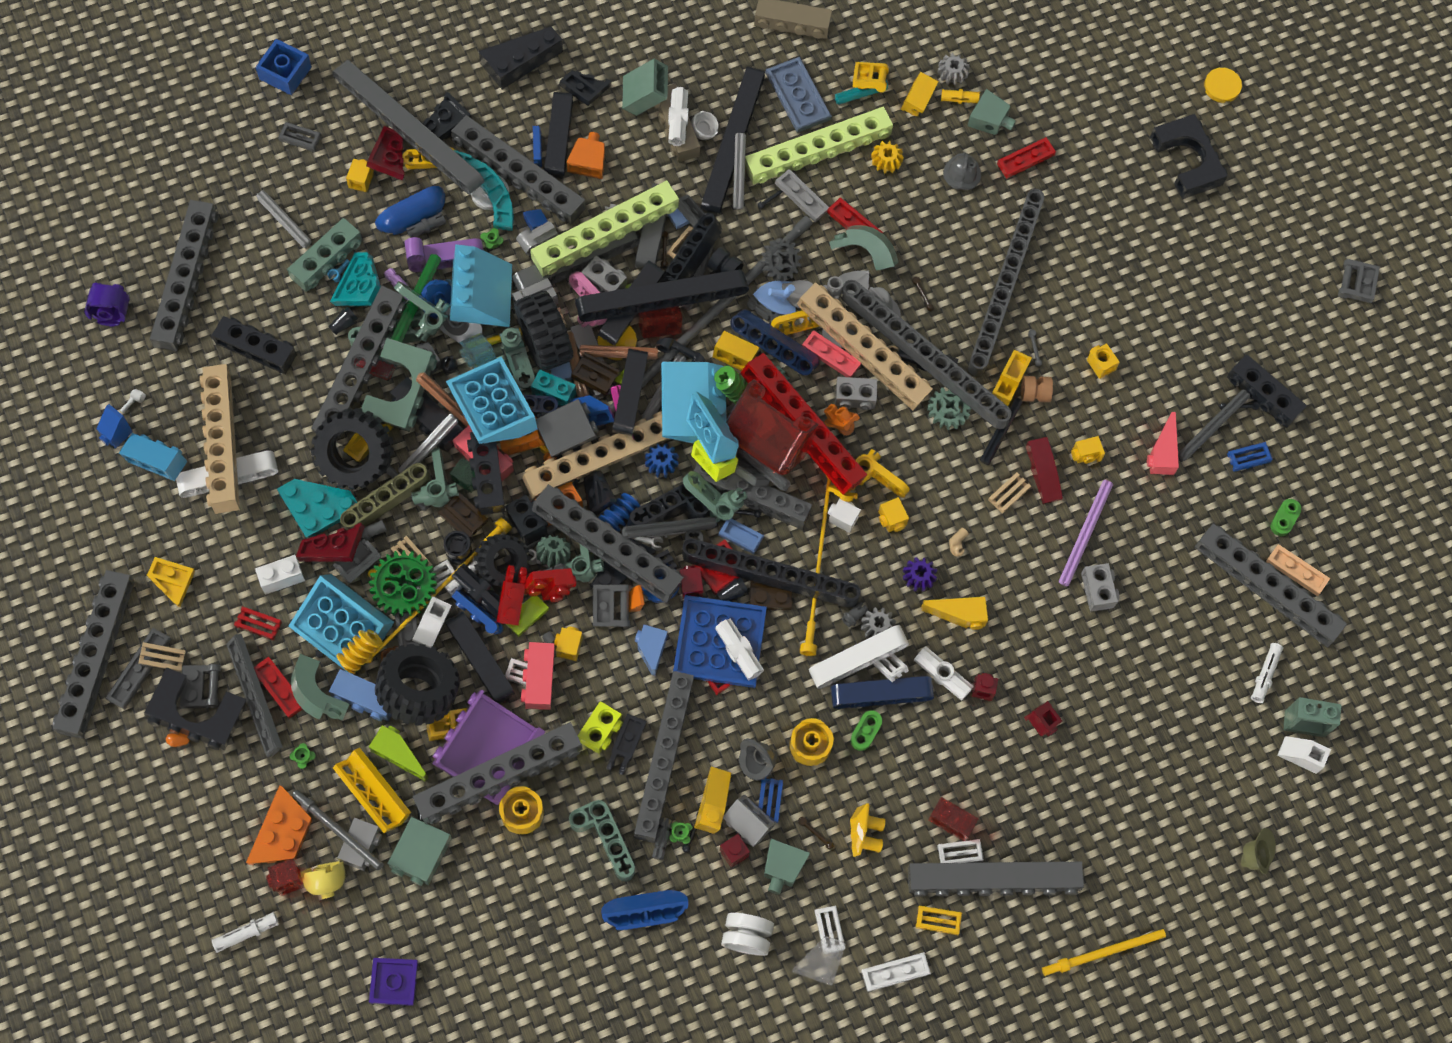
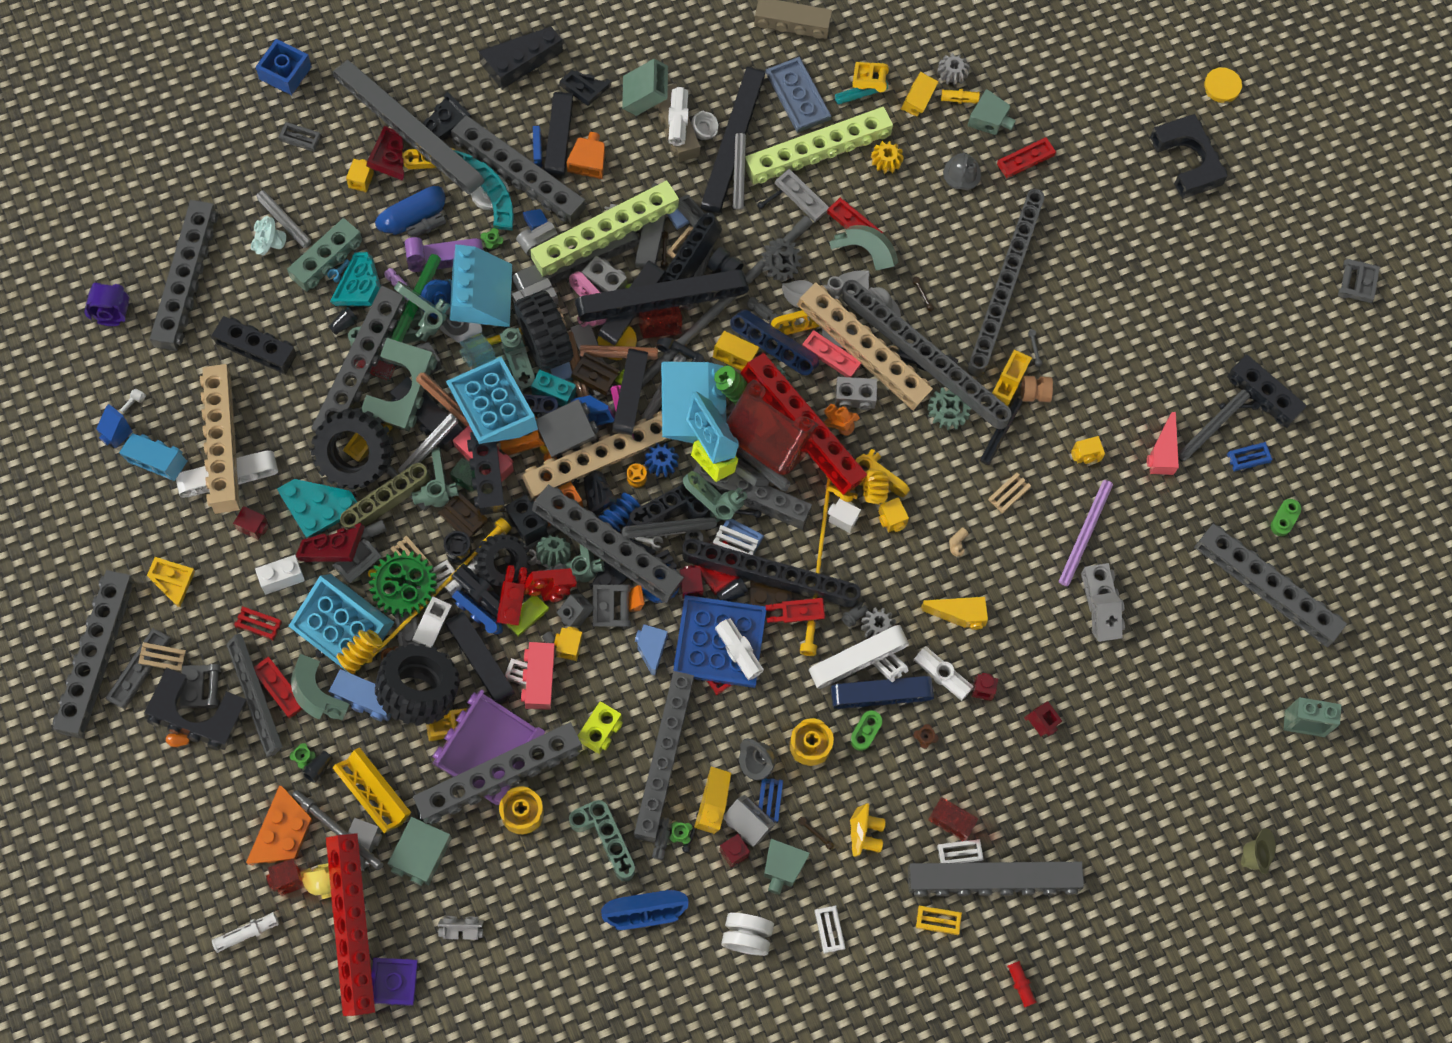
lime slope [369,725,428,782] -> none
black hinge [441,356,458,373] -> none
black hinge [606,713,647,775] -> none
light blue shield [753,281,796,315] -> none
clear wing [792,936,846,986] -> none
white tile [861,952,931,992] -> none
dark purple gear [903,557,937,592] -> none
dark red slope [1026,437,1063,504] -> none
yellow bar [1042,929,1166,976] -> none
yellow brick [1087,343,1120,379] -> none
white pin [1251,643,1283,703] -> none
light nougat plate [1266,544,1330,596] -> none
white slope [1277,736,1331,774] -> none
none -> dark red brick [233,506,269,540]
none -> light aqua plate [251,216,286,255]
none -> black cone [302,751,333,783]
none -> red brick [326,833,375,1016]
none -> light grey hinge [438,916,484,940]
none -> dark grey brick [557,594,594,627]
none -> light orange wheel [627,463,647,488]
none -> white tile [713,525,759,555]
none -> red hinge [766,598,825,623]
none -> yellow gear [863,470,889,504]
none -> reddish brown plate [913,724,939,749]
none -> red pin [1007,961,1037,1008]
none -> light grey brick [1091,592,1125,642]

